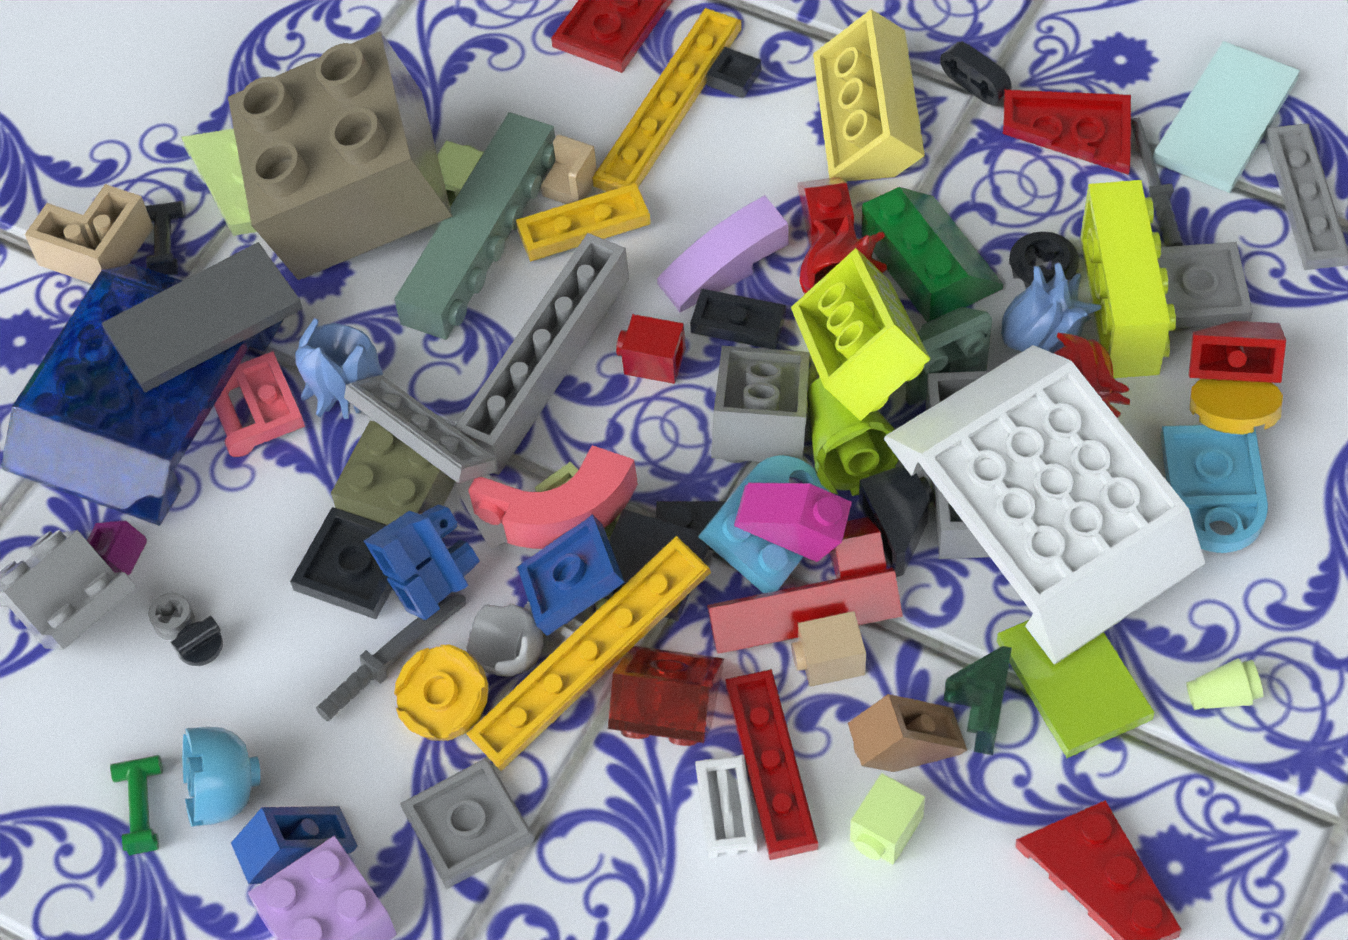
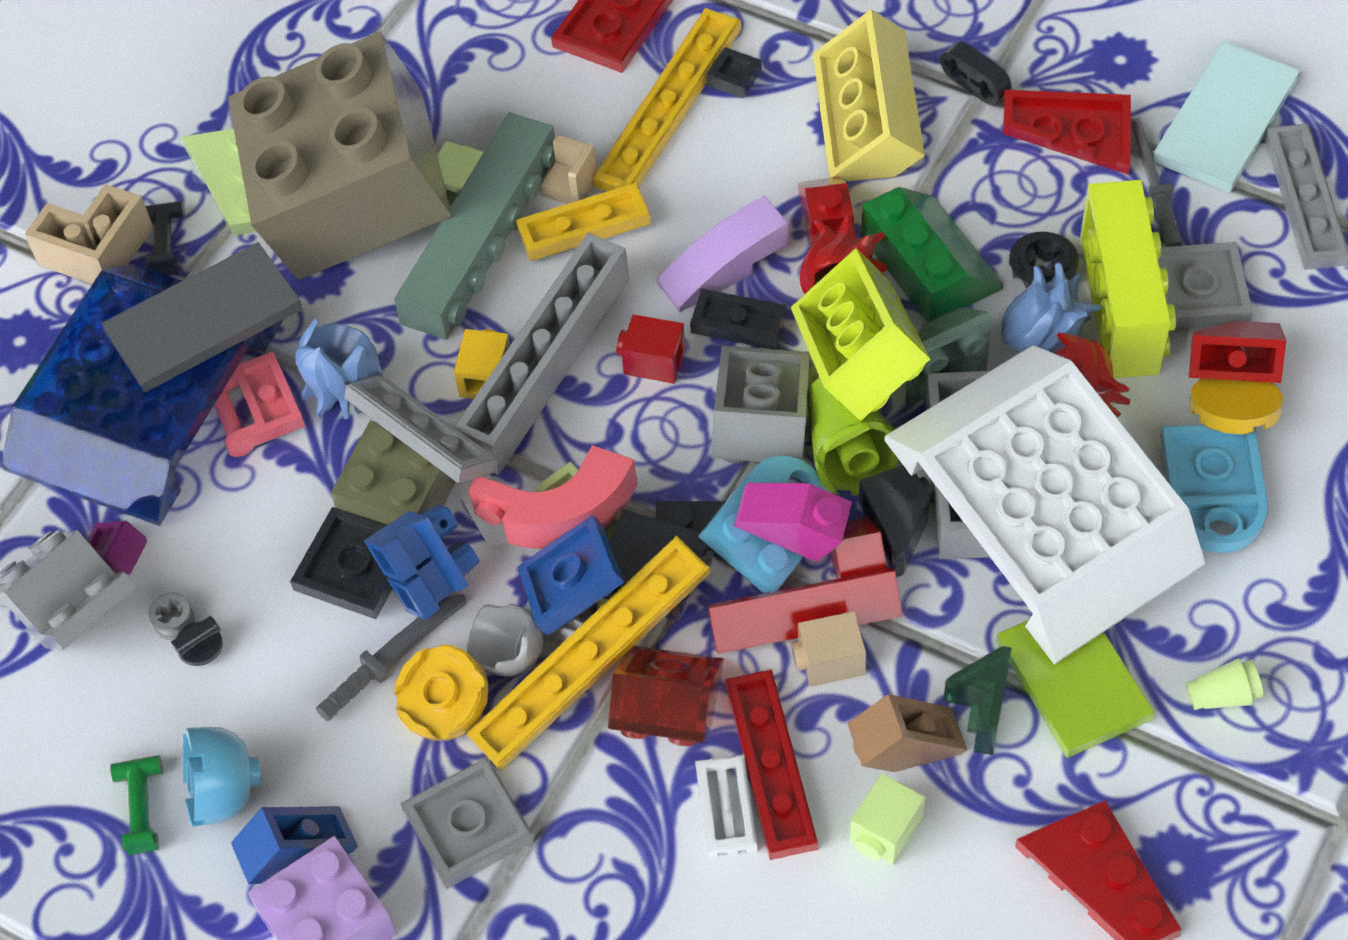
none -> yellow brick [454,329,510,399]

